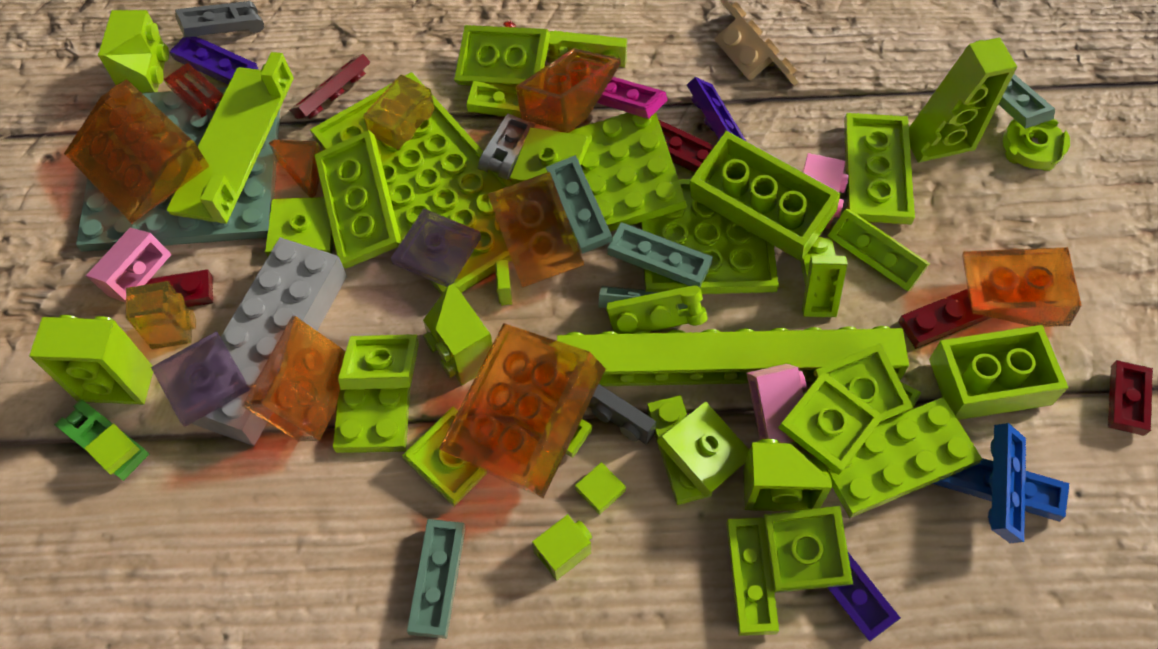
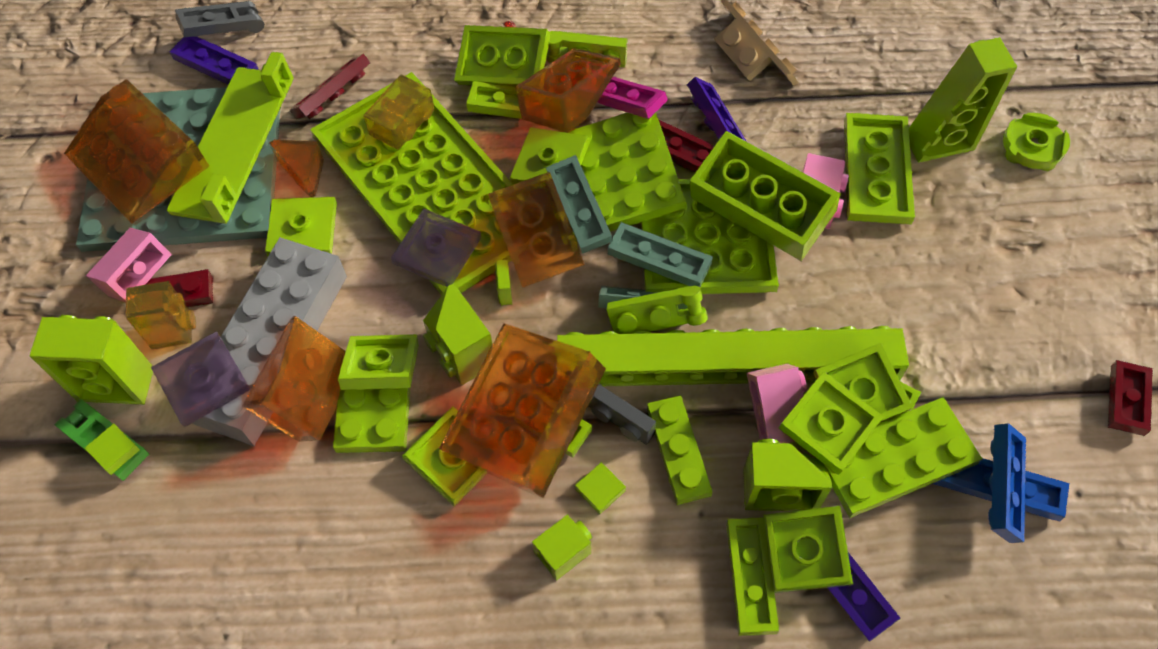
lime slope [98,10,169,95] -> none
clear red tile [164,63,223,118] -> none
lime plate [314,130,402,269] -> none
sand green plate [407,519,466,639] -> none
dark grey plate [478,114,535,180] -> none
lime plate [656,401,749,498] -> none
lime bracket [800,237,848,317] -> none
lime plate [827,209,930,291] -> none
dark red plate [898,281,1006,349] -> none
lime brick [929,325,1069,420] -> none
clear orange slope [962,247,1082,327] -> none
sand green plate [998,74,1055,129] -> none

